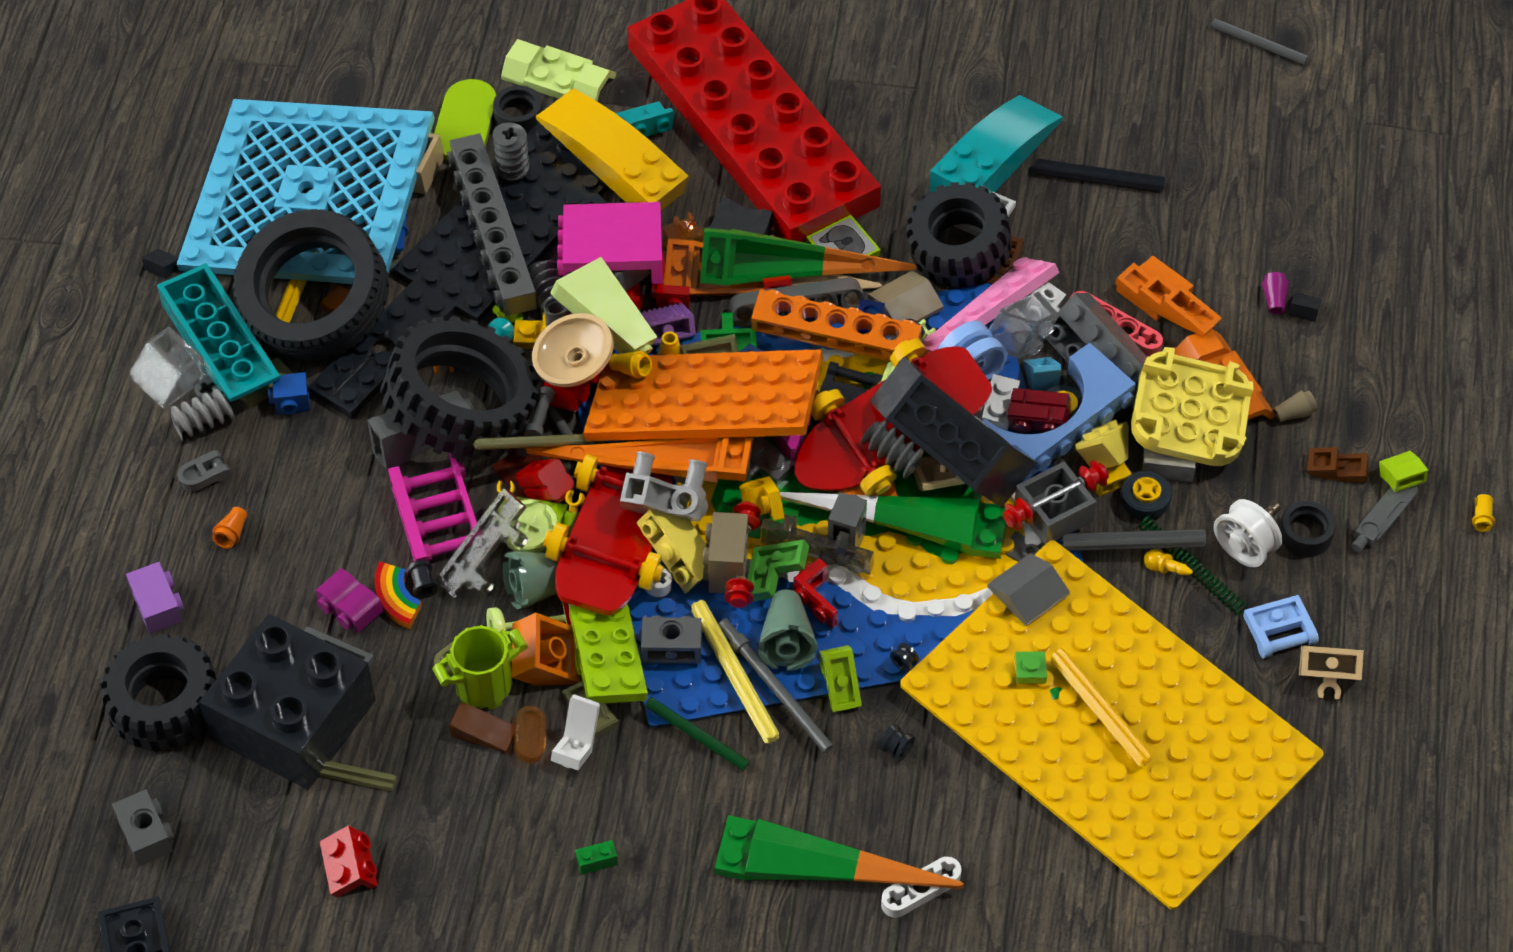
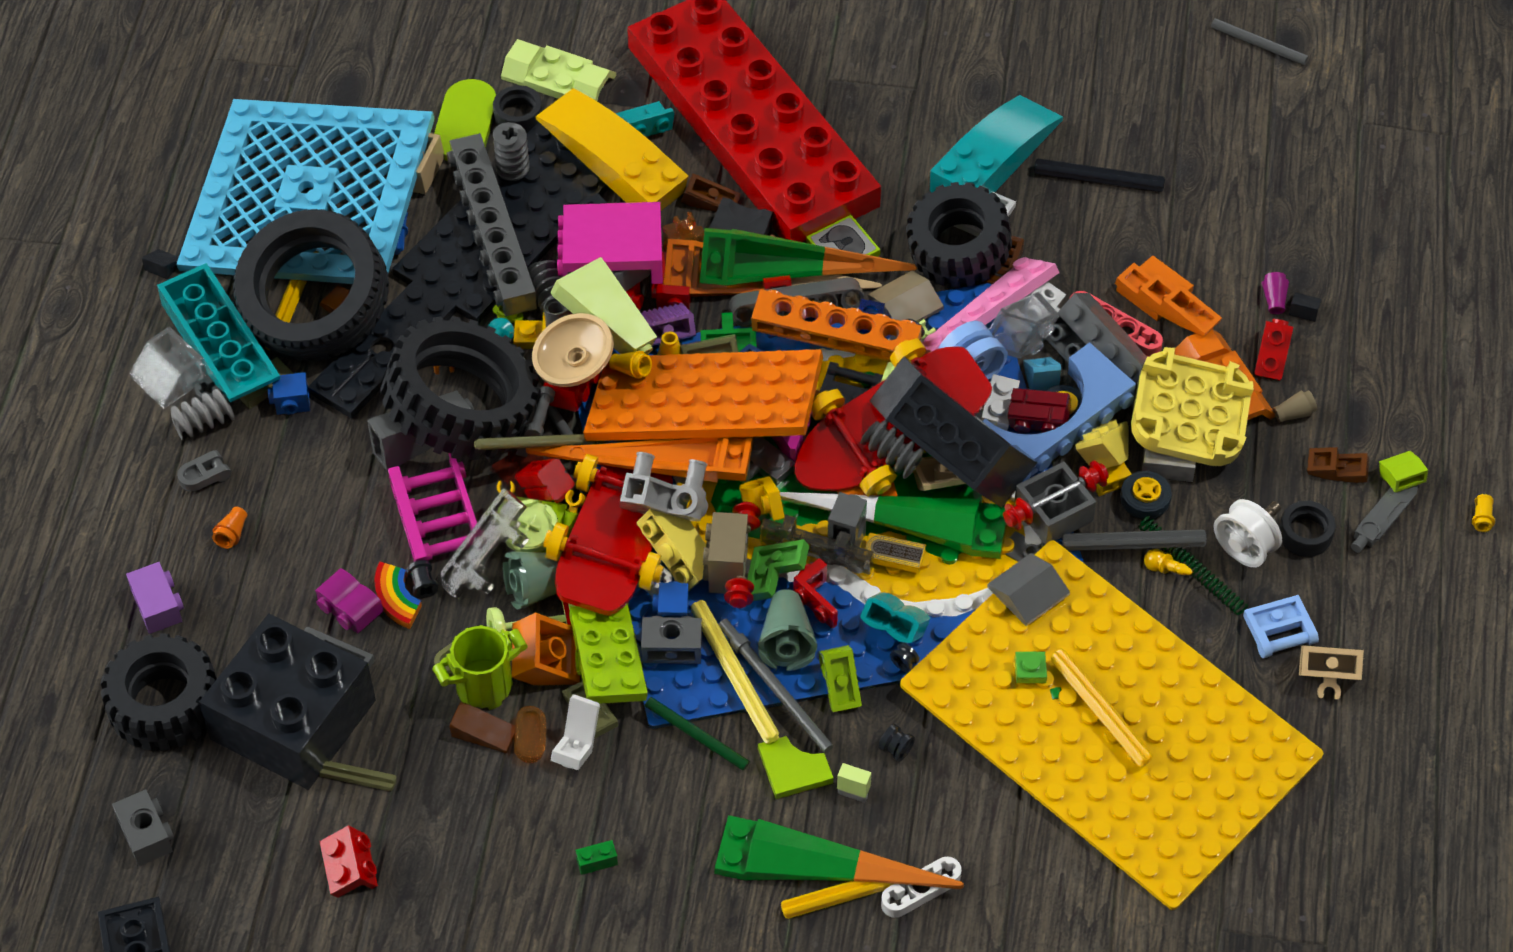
none -> blue brick [653,581,689,618]
none -> reddish brown slope [681,173,741,212]
none -> lime tile [758,736,834,799]
none -> yellow axle [781,881,895,919]
none -> yellowish green piece [837,763,871,802]
none -> teal brick [860,592,931,643]
none -> tile [863,533,926,573]
none -> red bracket [1255,319,1293,380]

